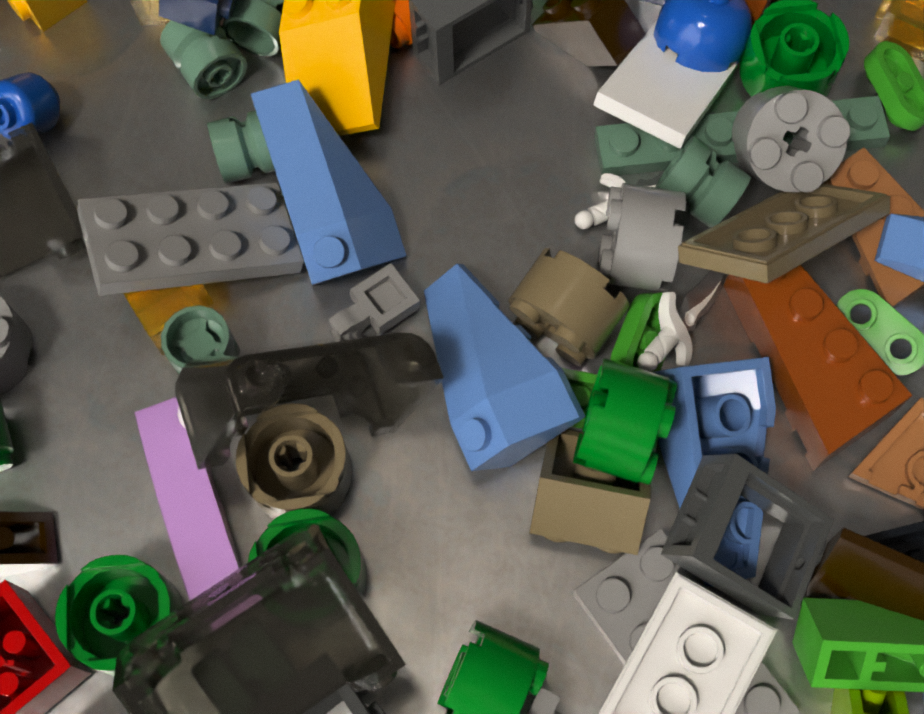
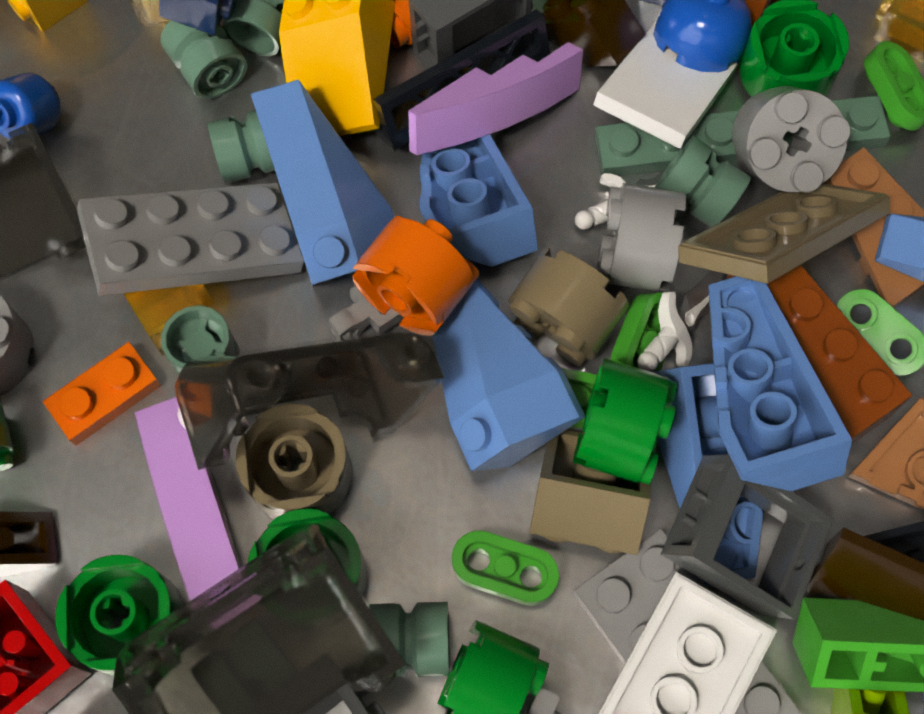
none -> orange plate [42,342,161,446]
none -> orange brick [352,216,479,336]
none -> sand green wheel [367,602,450,678]
none -> black fence [373,9,550,151]
none -> lavender slope [408,42,583,155]
none -> medium blue wedge [419,134,538,267]
none -> bright green plate [452,531,559,606]
none -> medium blue wedge [708,276,852,491]

